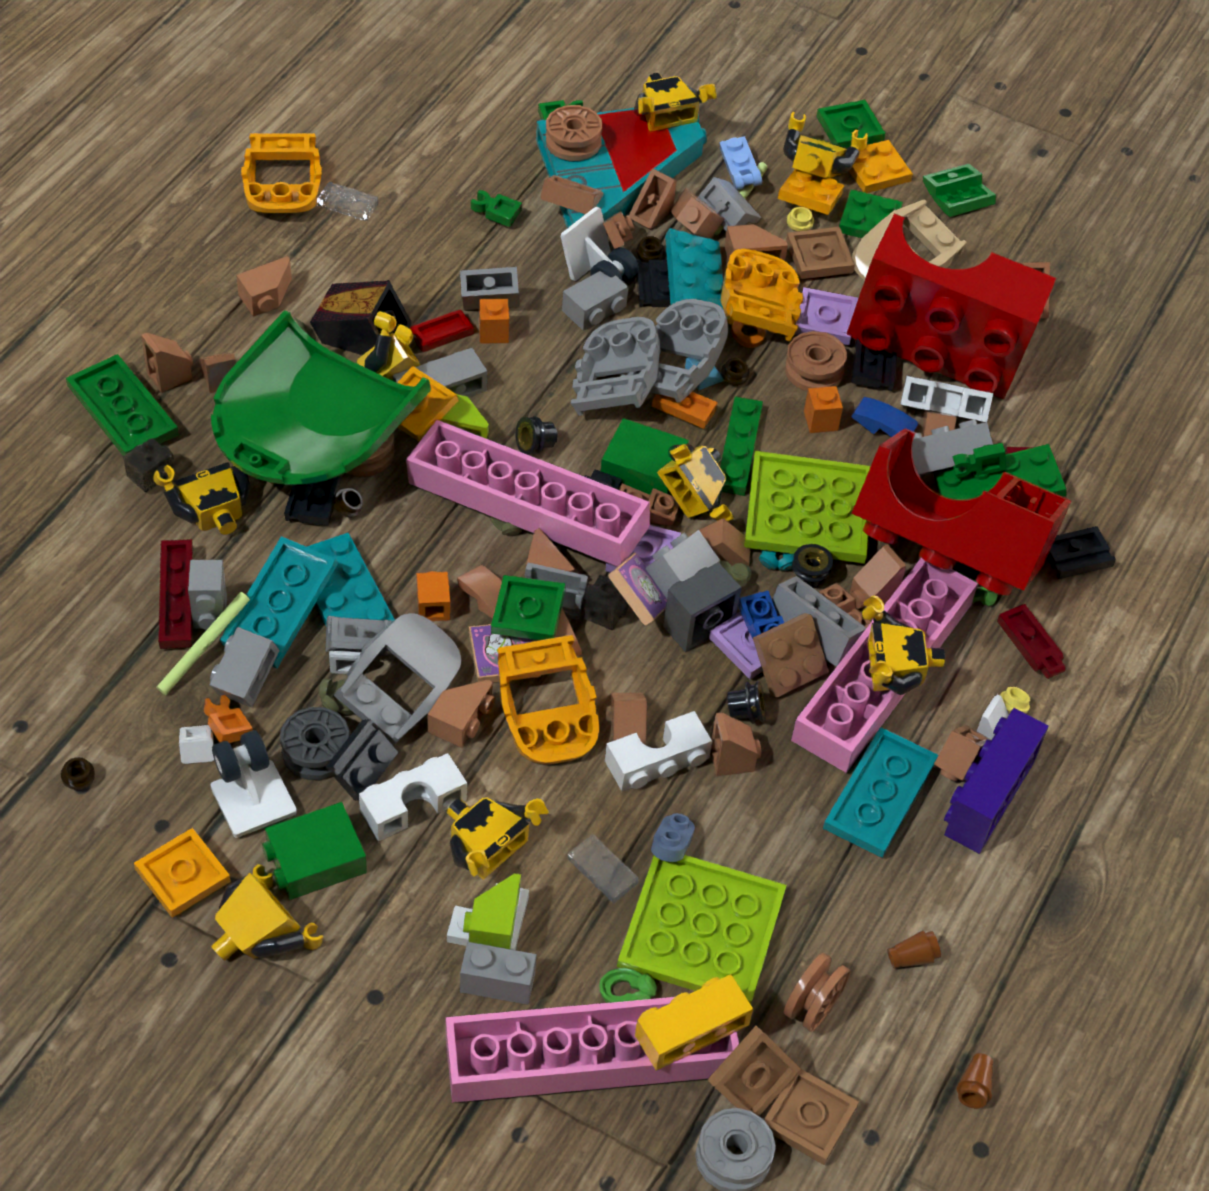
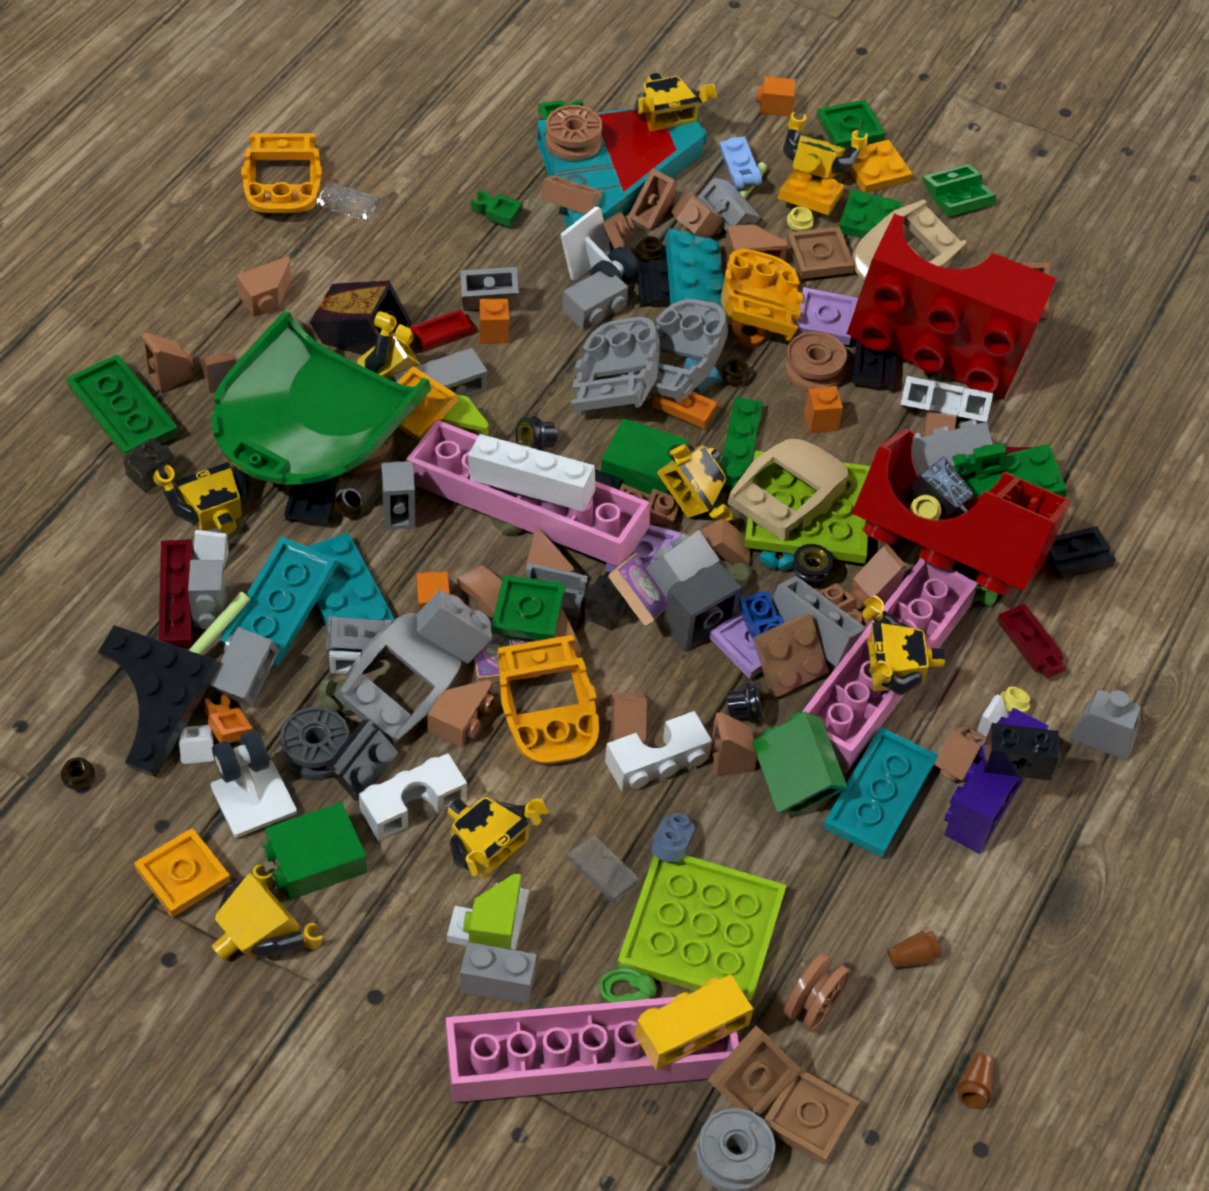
blue slope [851,397,919,437] -> none
none -> black plate [98,625,220,778]
none -> white slope [193,530,229,567]
none -> light grey brick [381,461,415,530]
none -> light grey brick [416,589,492,664]
none -> white brick [468,434,595,512]
none -> tan slope [727,439,848,541]
none -> green brick [752,711,848,816]
none -> orange brick [756,76,795,116]
none -> black torso [902,456,973,520]
none -> light yellow plate [910,495,941,520]
none -> black brick [984,723,1059,781]
none -> light grey torso [1070,690,1141,761]

